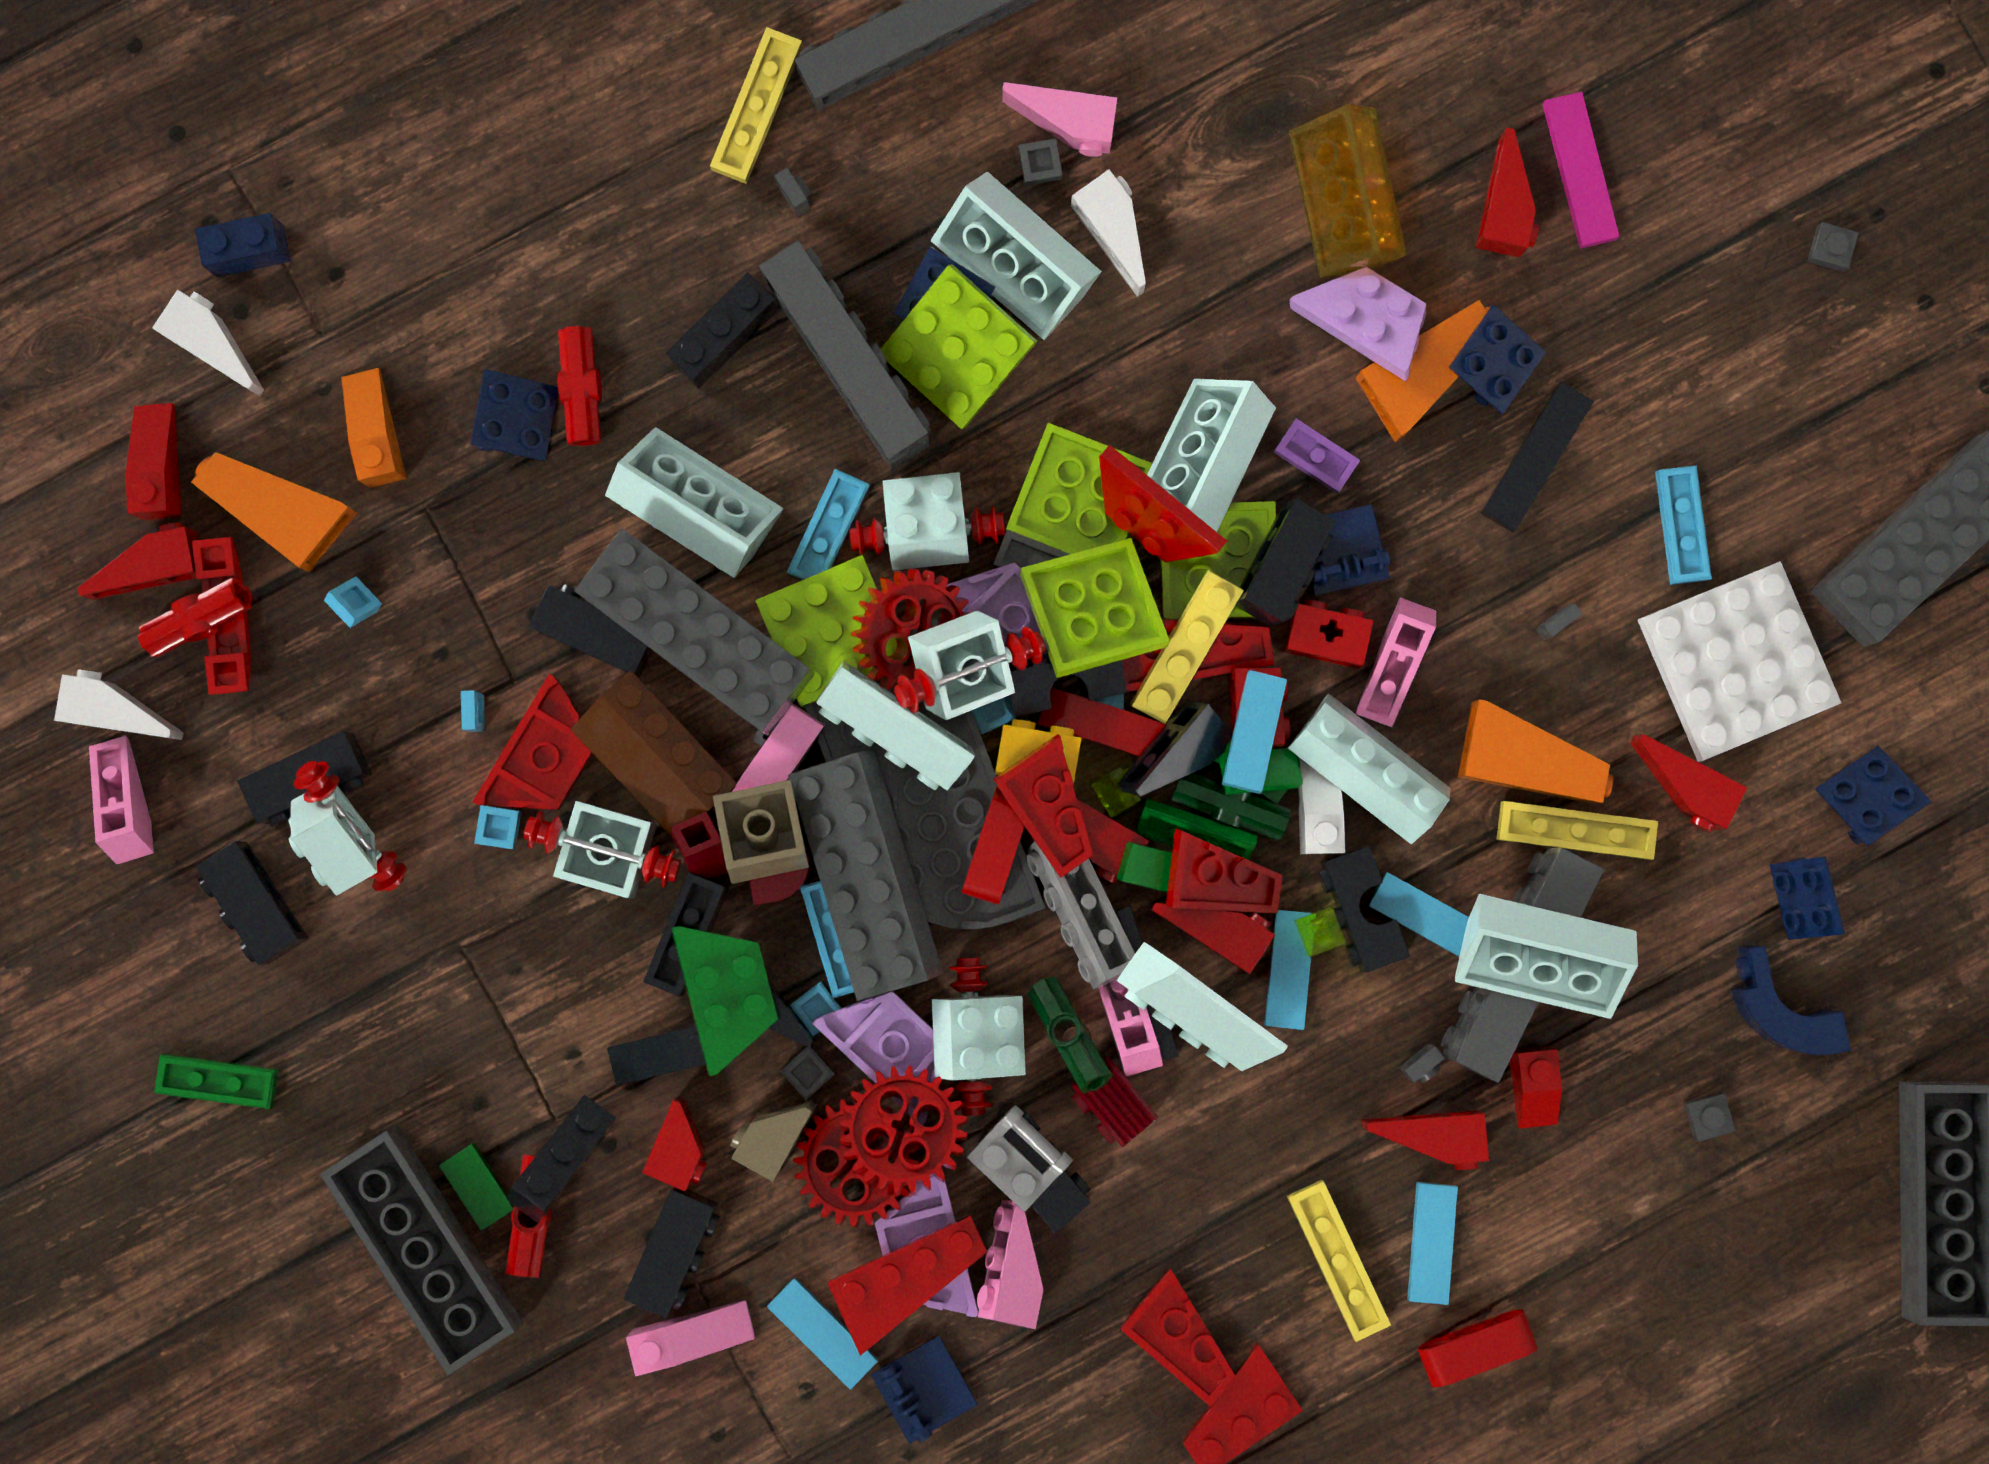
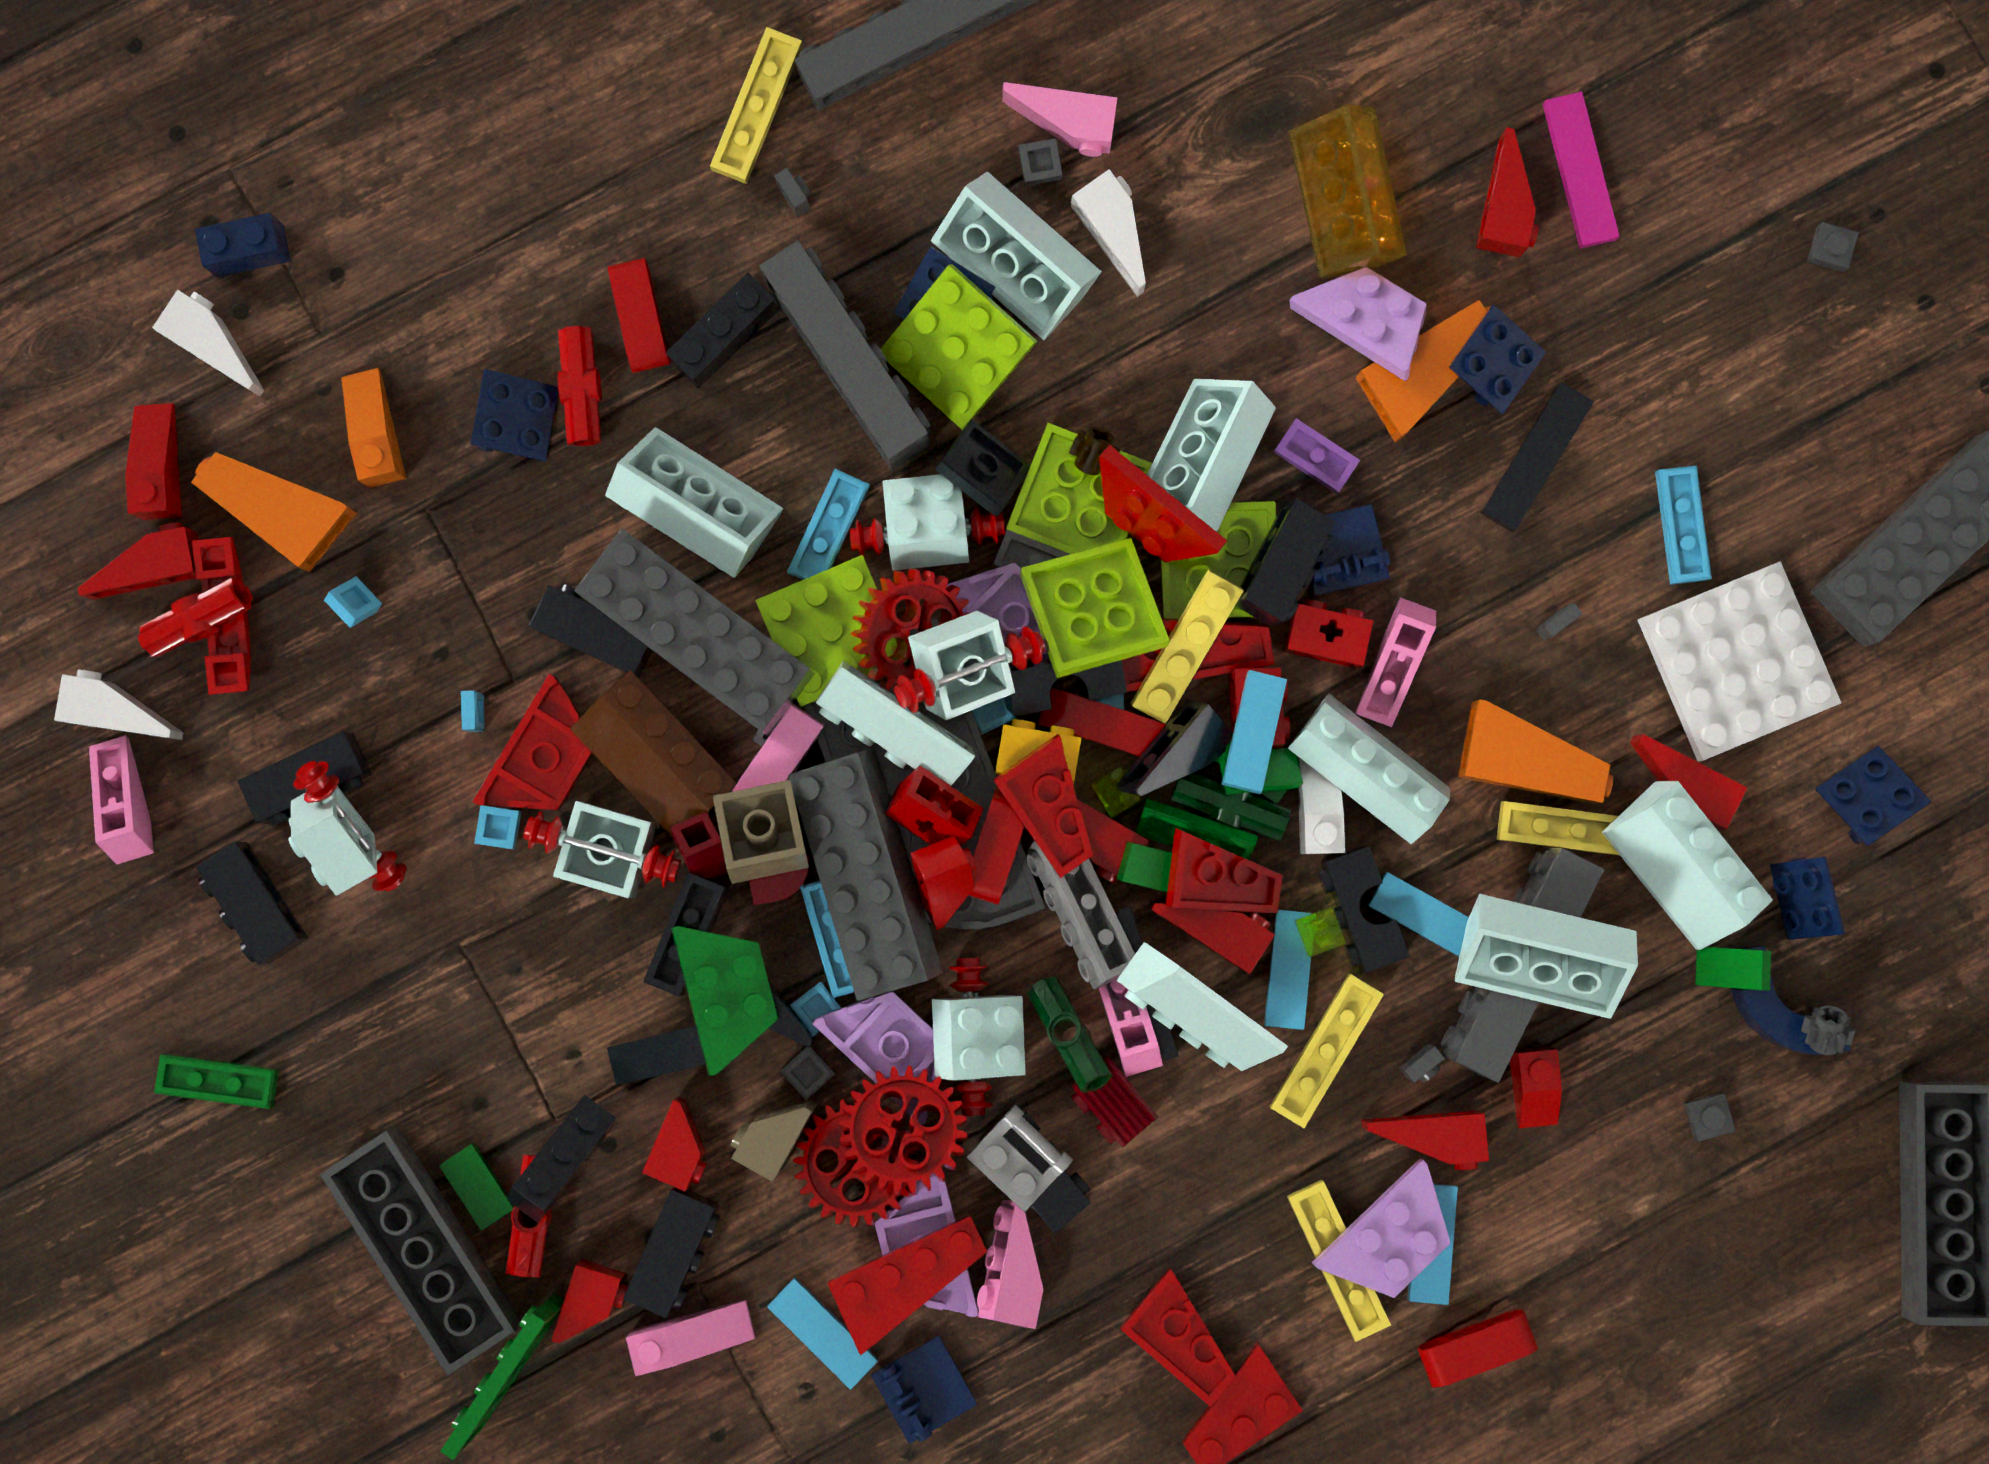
none -> green plate [440,1293,564,1461]
none -> red slope [551,1259,629,1344]
none -> red beam [608,258,671,373]
none -> red brick [884,766,984,846]
none -> red slope [910,836,976,930]
none -> black plate [935,419,1031,517]
none -> dark brown gear [1069,427,1120,475]
none -> light yellow plate [1269,973,1384,1128]
none -> lavender wing [1312,1159,1451,1298]
none -> light aqua slope [1602,781,1773,950]
none -> green tile [1695,947,1771,991]
none -> dark grey gear [1801,1005,1856,1055]

